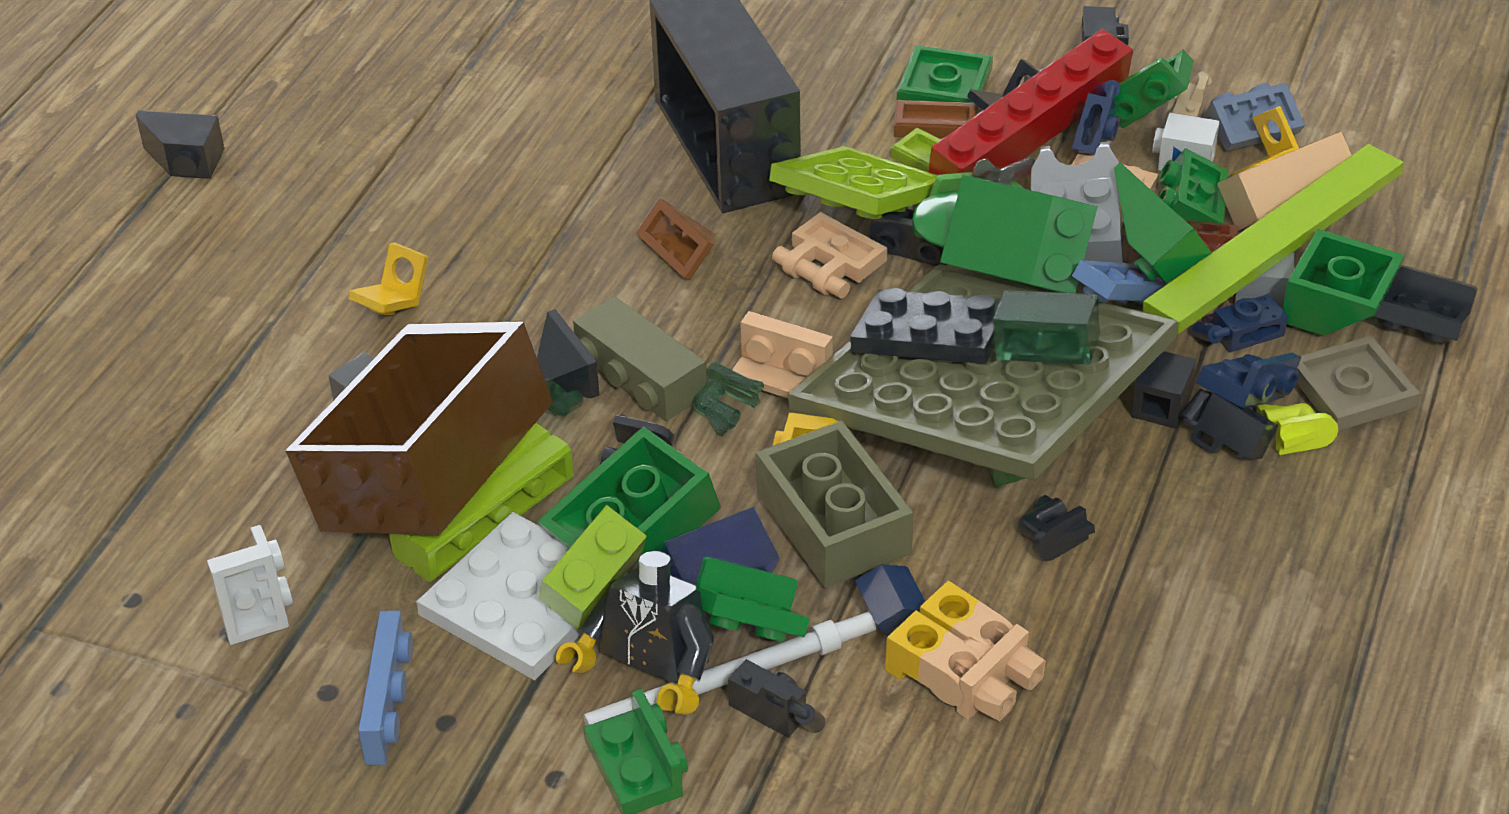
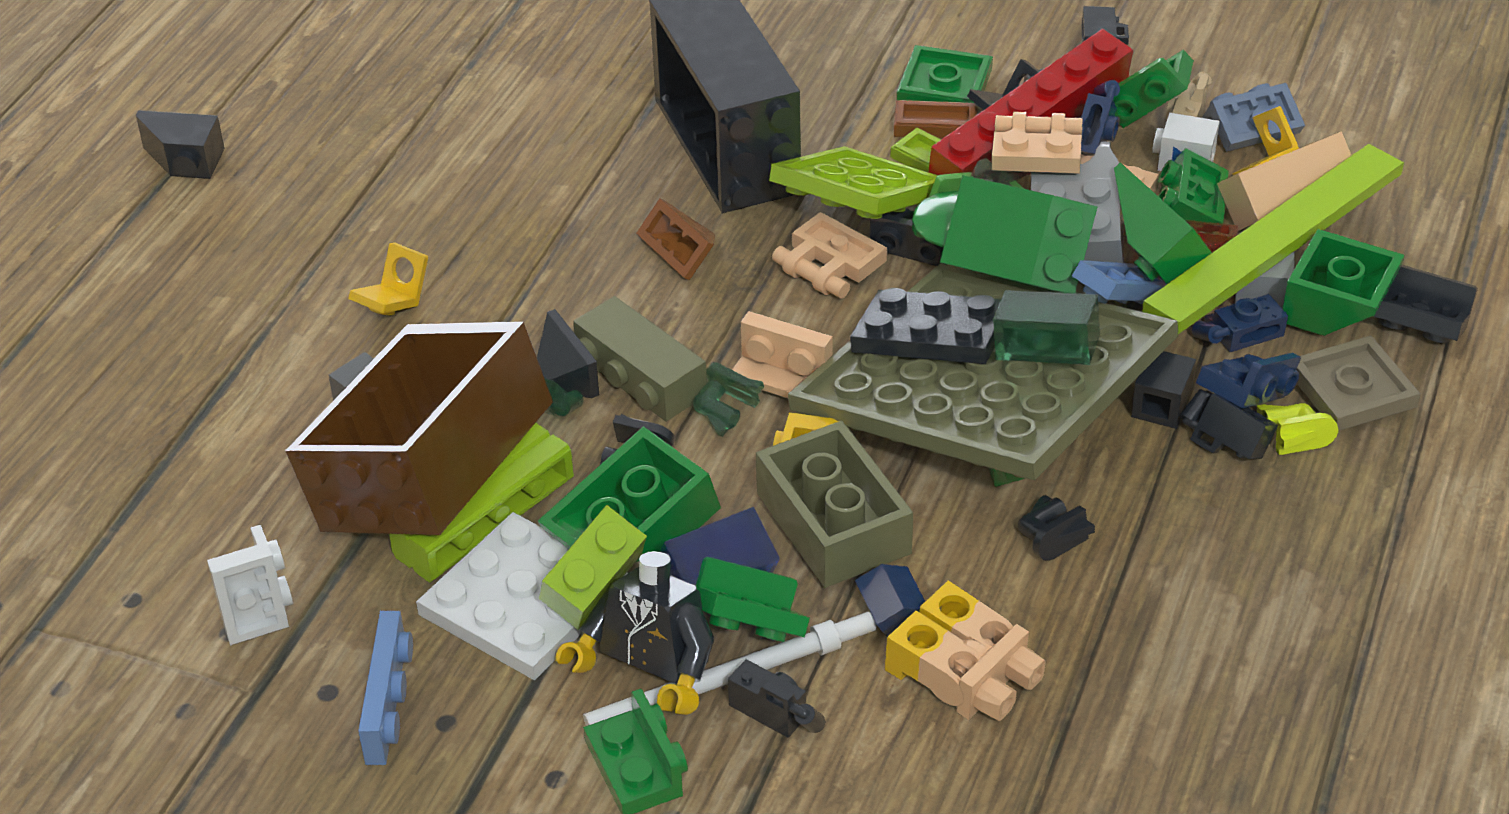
none -> light nougat plate [992,112,1083,174]

